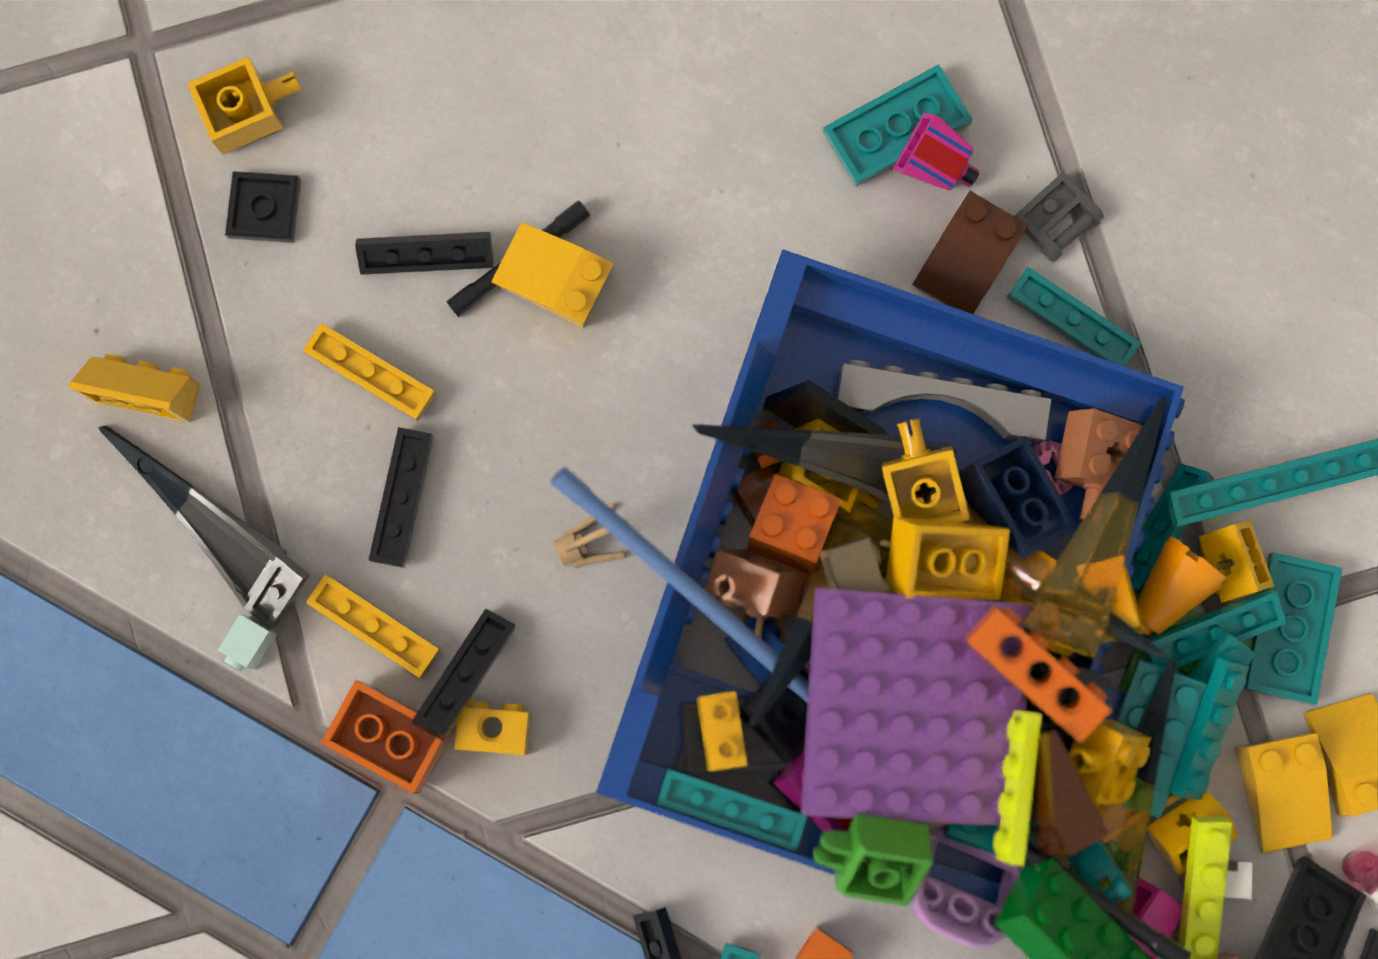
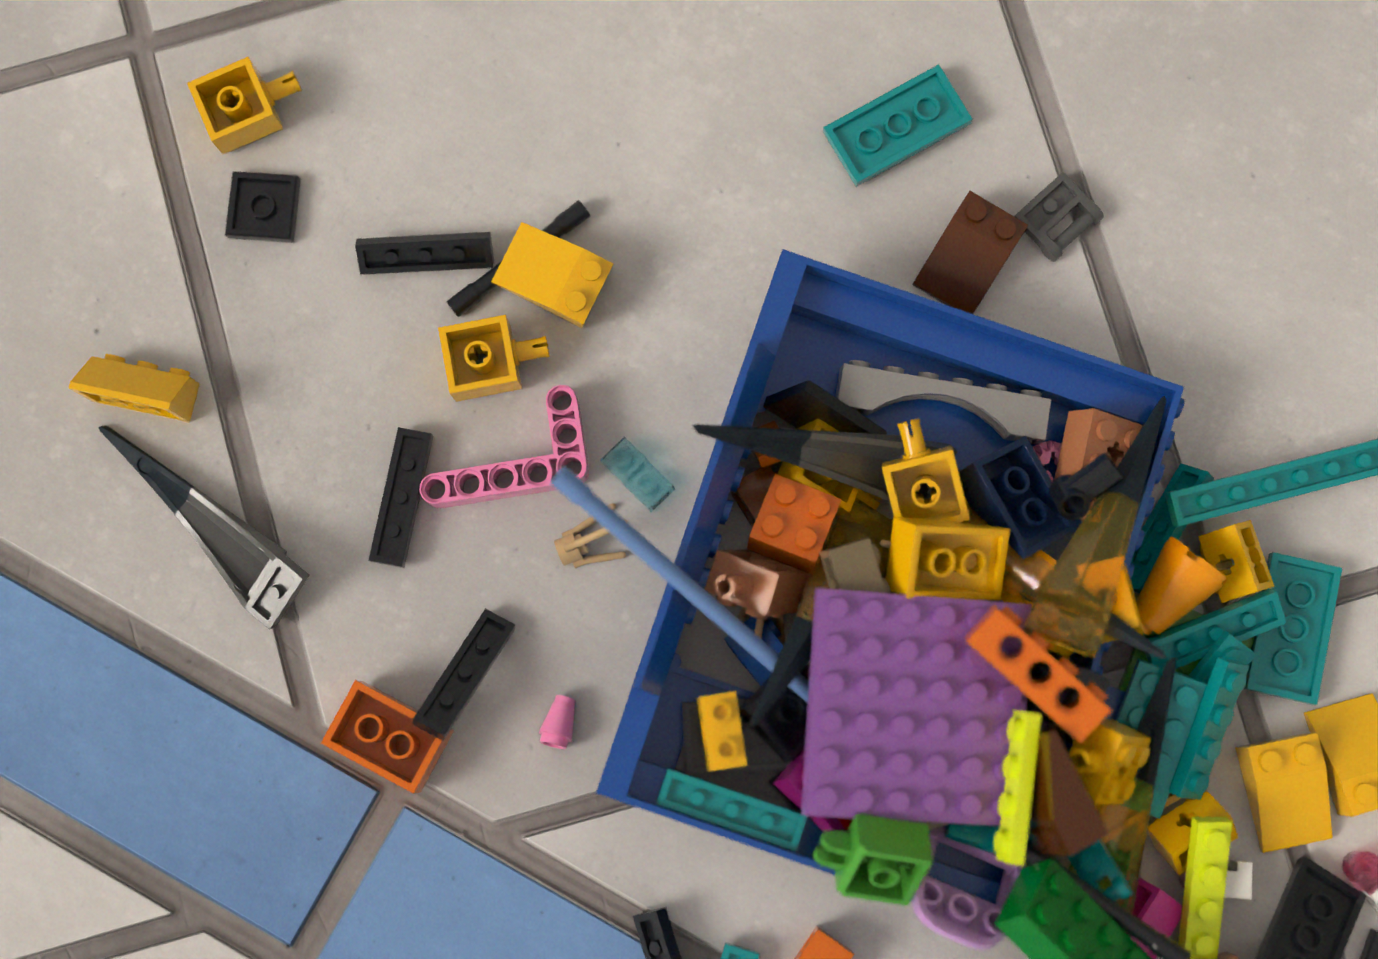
light aqua brick [218,614,277,671] -> none
yellow plate [302,323,436,421] -> none
yellow plate [305,574,441,679] -> none
yellow brick [454,701,532,755] -> none
torso [892,113,979,191] -> none
teal plate [1007,267,1141,366] -> none
none -> bright pink beam [419,385,589,508]
none -> yellow brick [438,315,550,402]
none -> bright pink cone [538,695,576,749]
none -> clear light blue slope [600,437,675,512]
none -> black piece [1049,453,1124,521]

